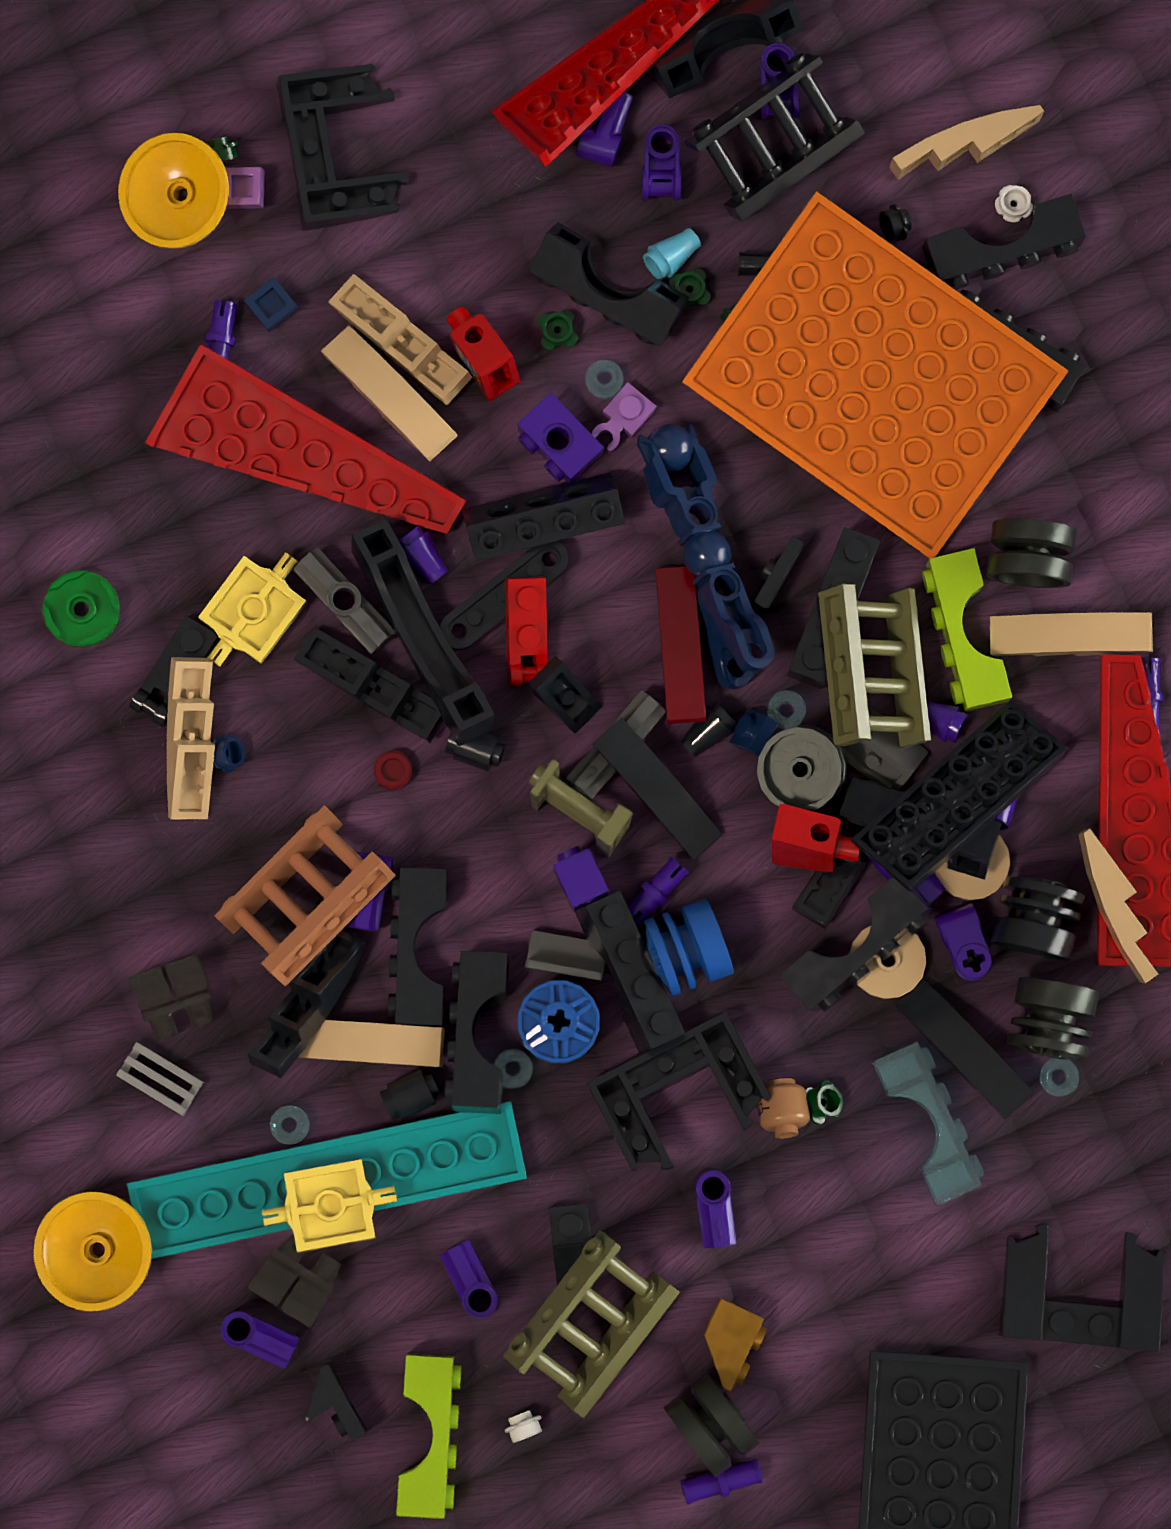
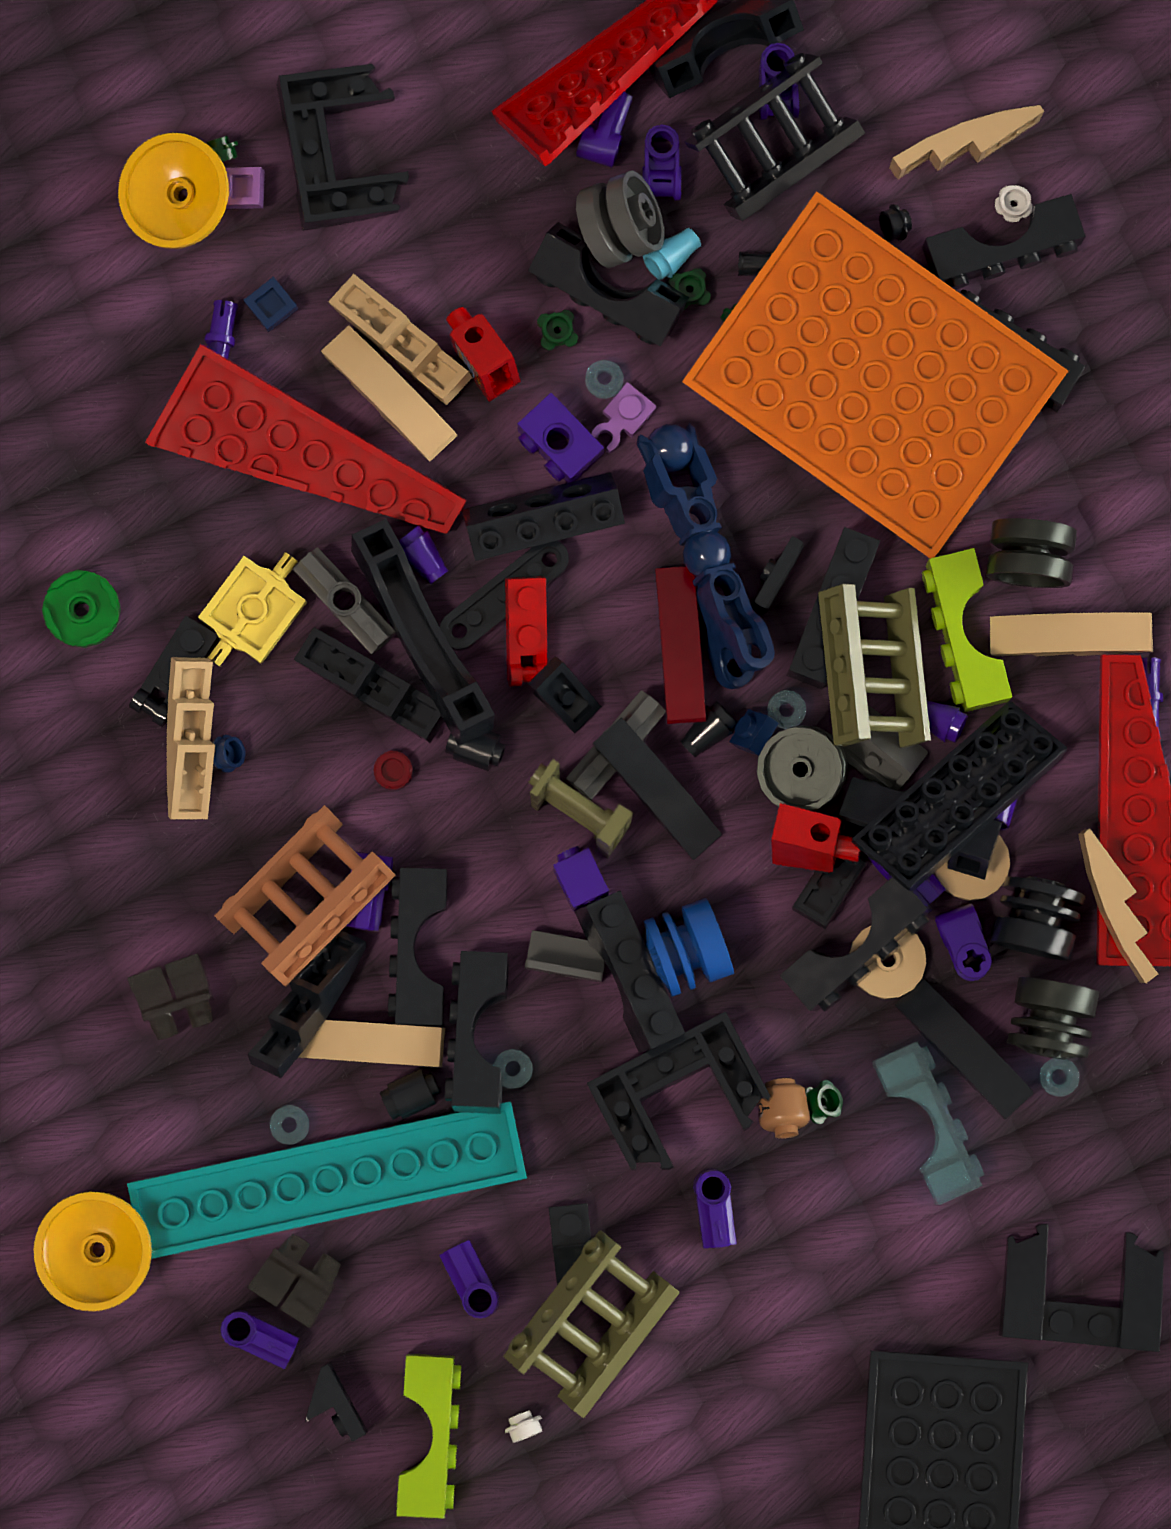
light grey tile [116,1042,204,1116] -> none
light yellow plate [262,1159,397,1252] -> none
blue wheel [518,981,599,1064] -> none
dark purple pin [628,857,689,930] -> none
pearl dark grey wheel [663,1374,760,1478] -> none
dark purple pin [680,1458,763,1505] -> none
pearl gold slope [703,1297,767,1391] -> none
none -> dark grey wheel [576,170,664,268]

